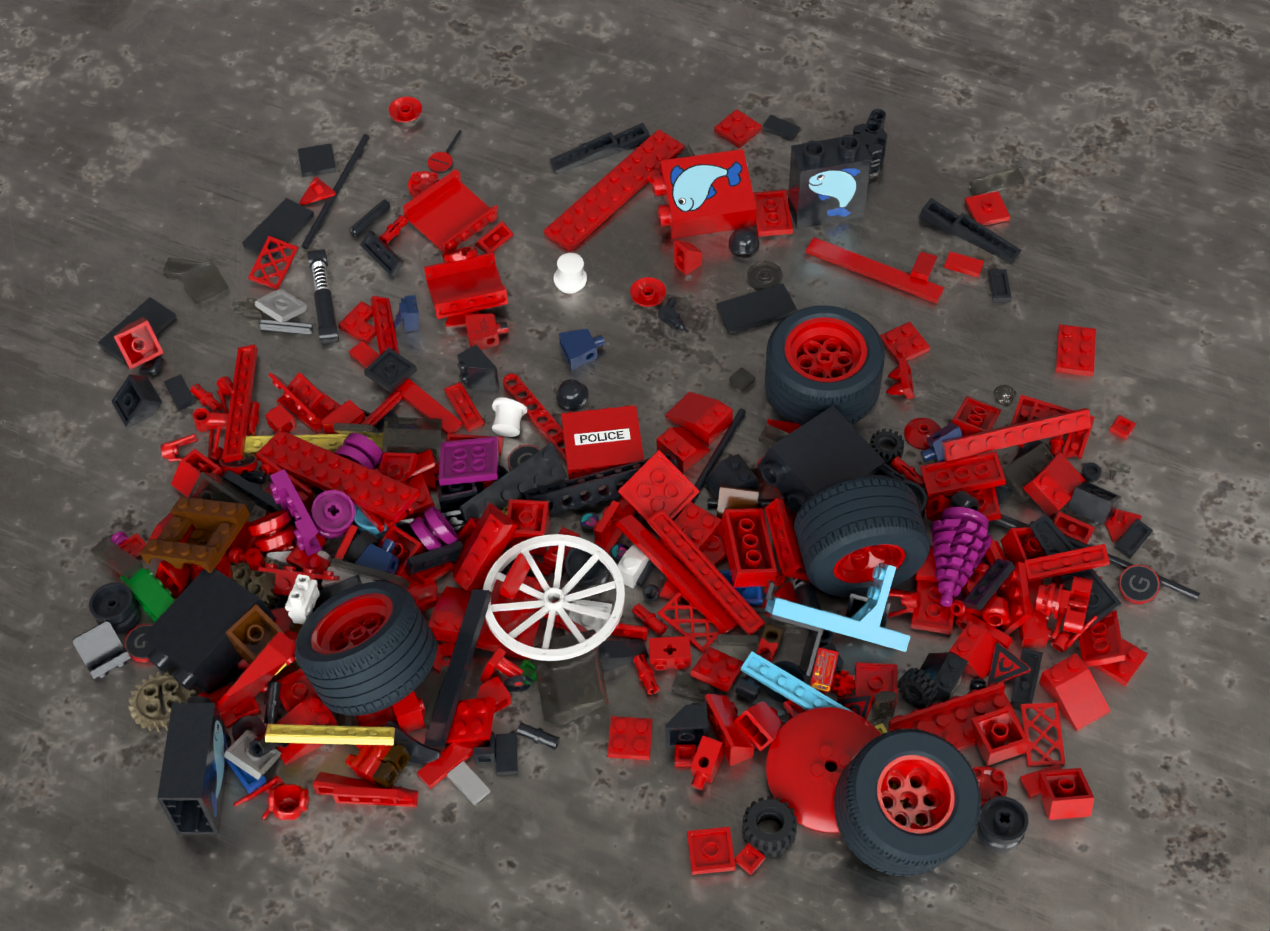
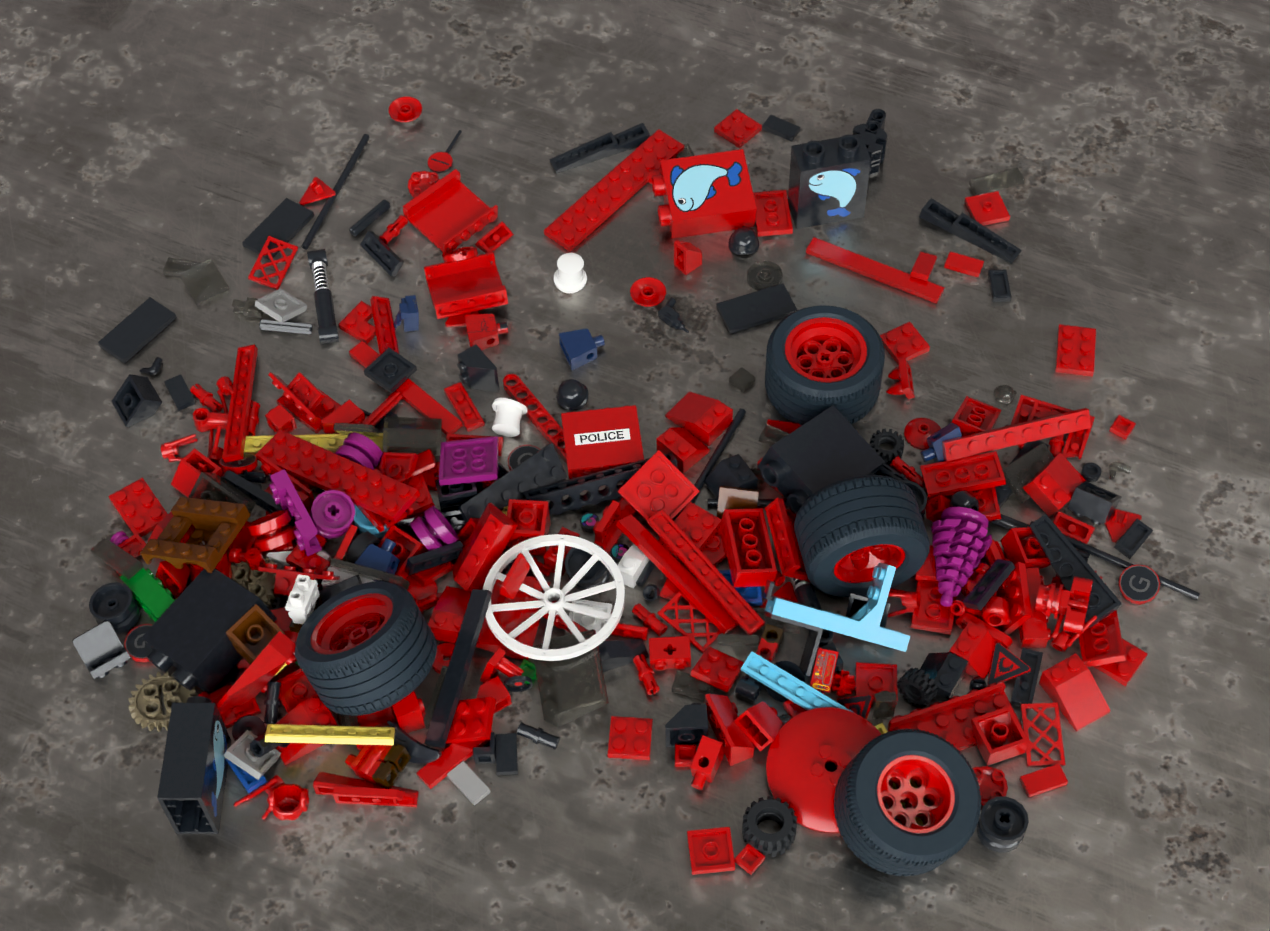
red slope [113,317,164,370] -> none
black tile [298,143,336,178] -> none
red plate [1024,544,1110,582] -> none
red slope [1039,768,1094,820] -> none
none -> red plate [108,477,168,537]

